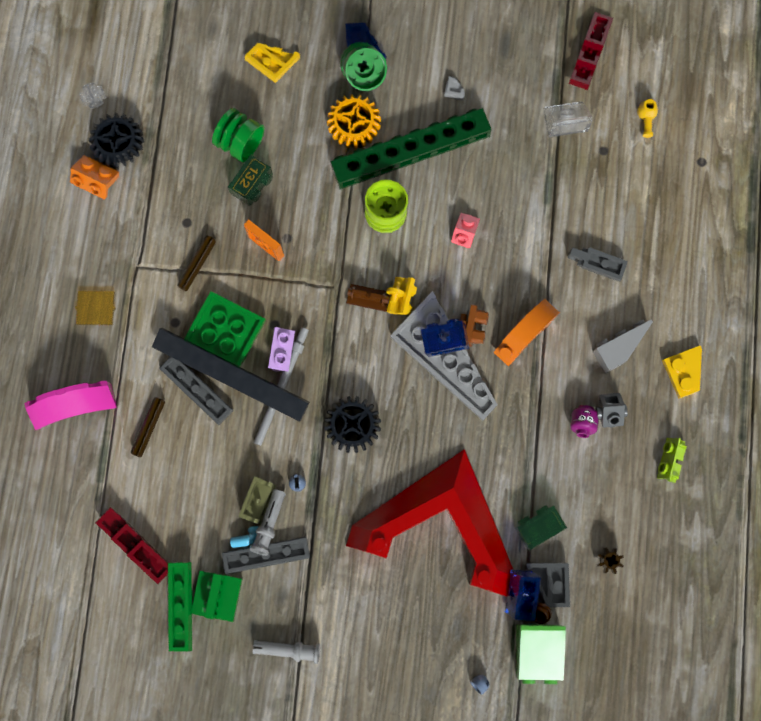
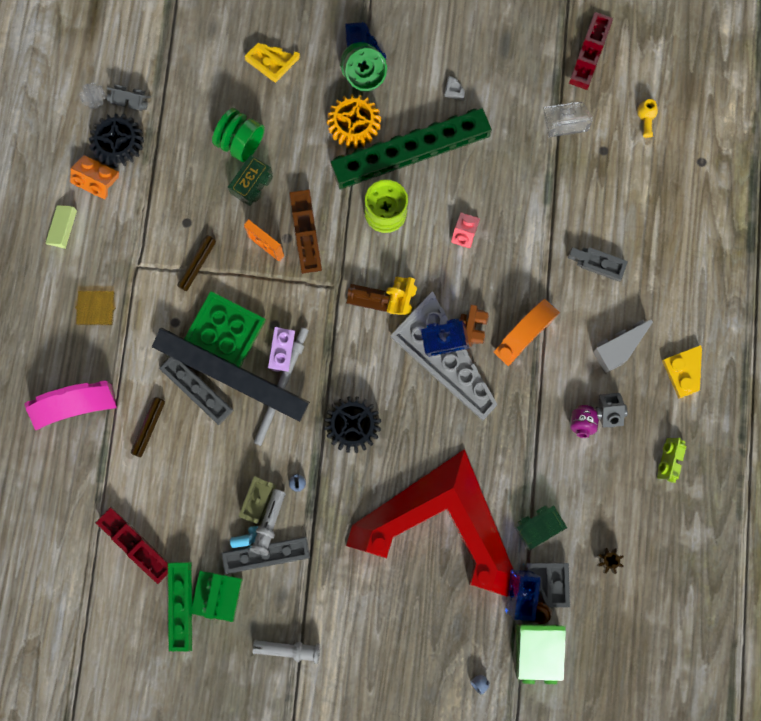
none -> yellowish green slope [46,205,77,249]
none -> dark grey hinge [107,84,151,111]
none -> reddish brown slope [289,189,322,274]

